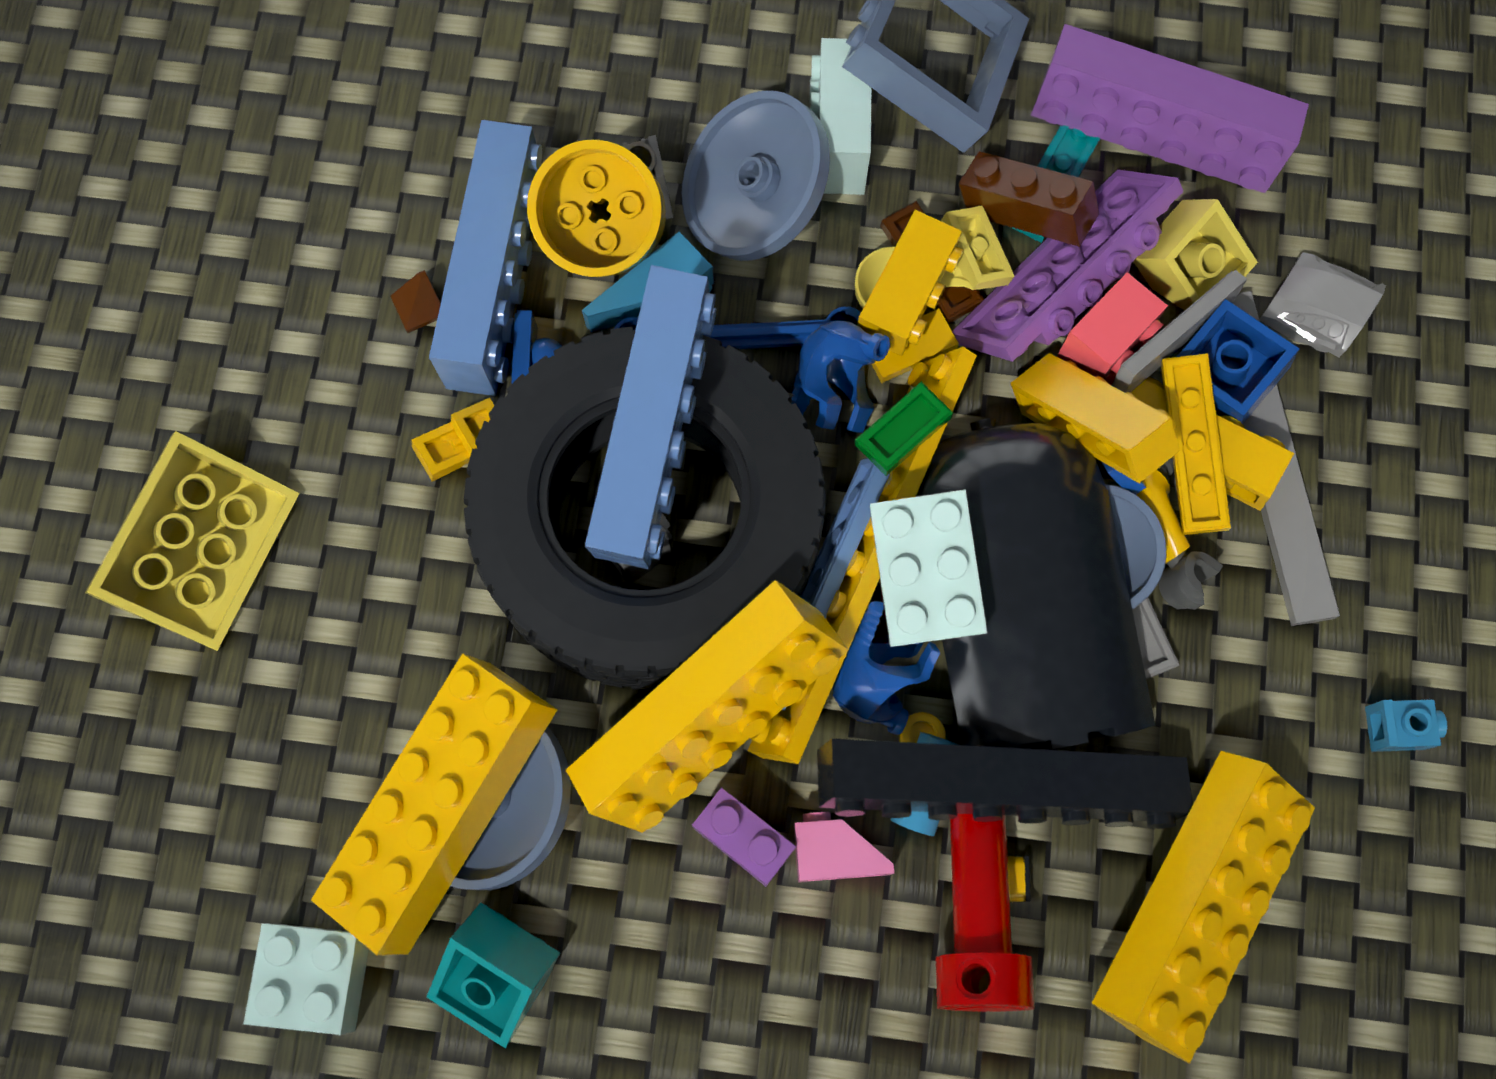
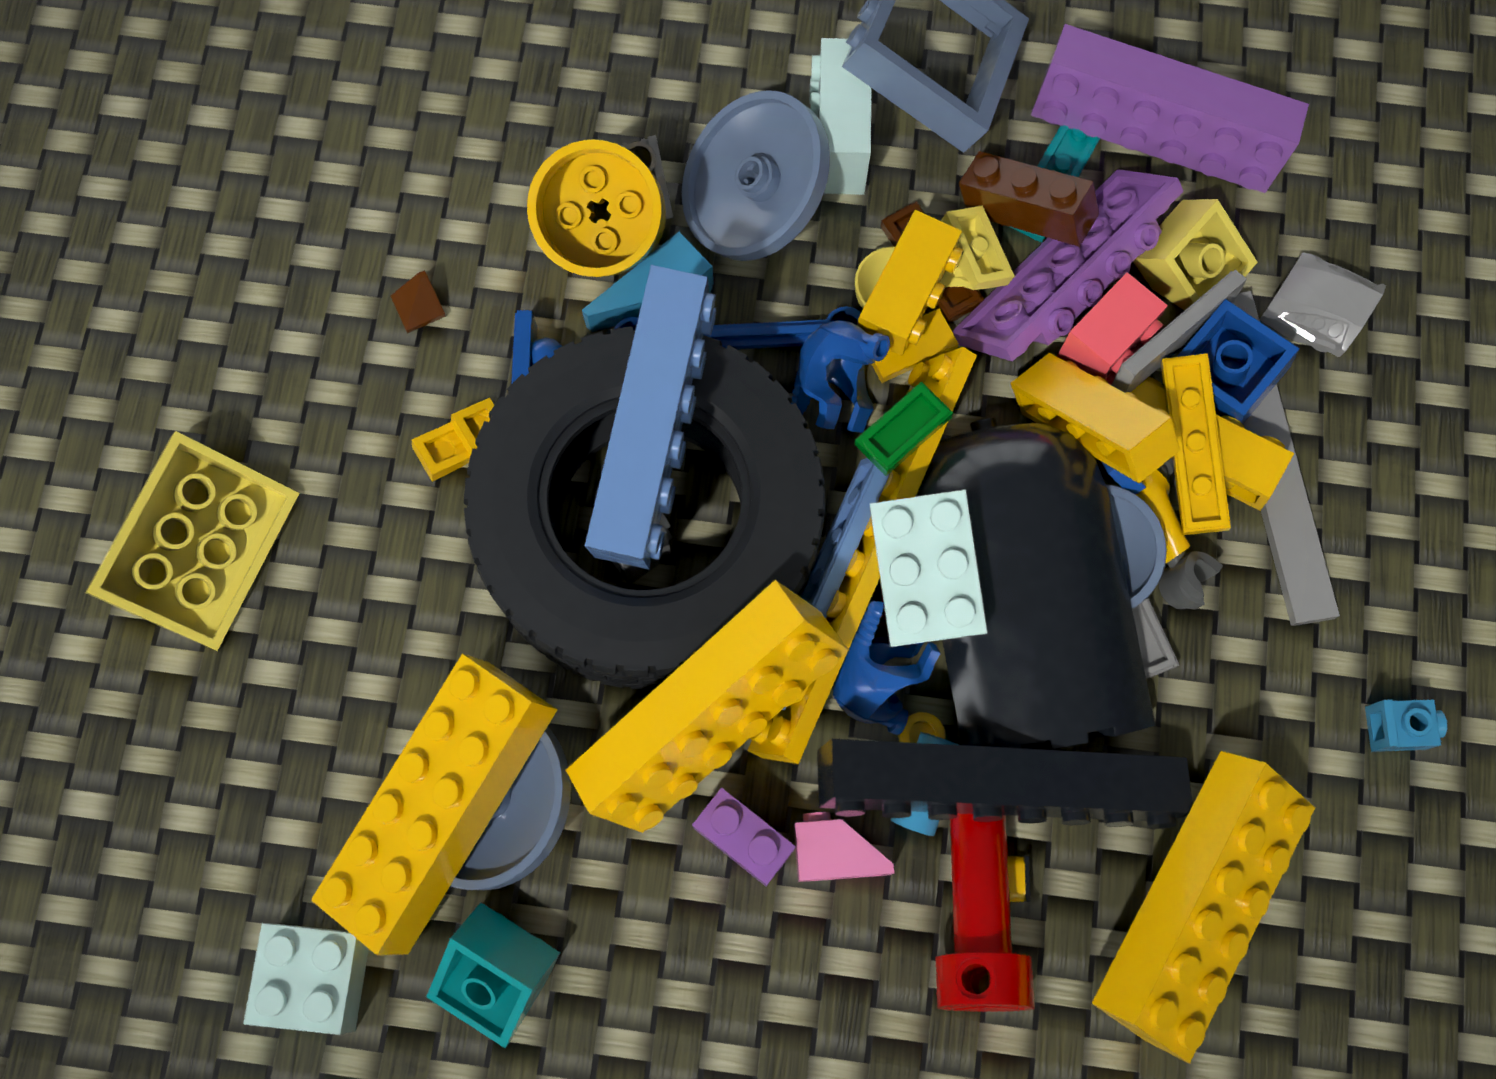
medium blue brick [429,120,542,396] -> none

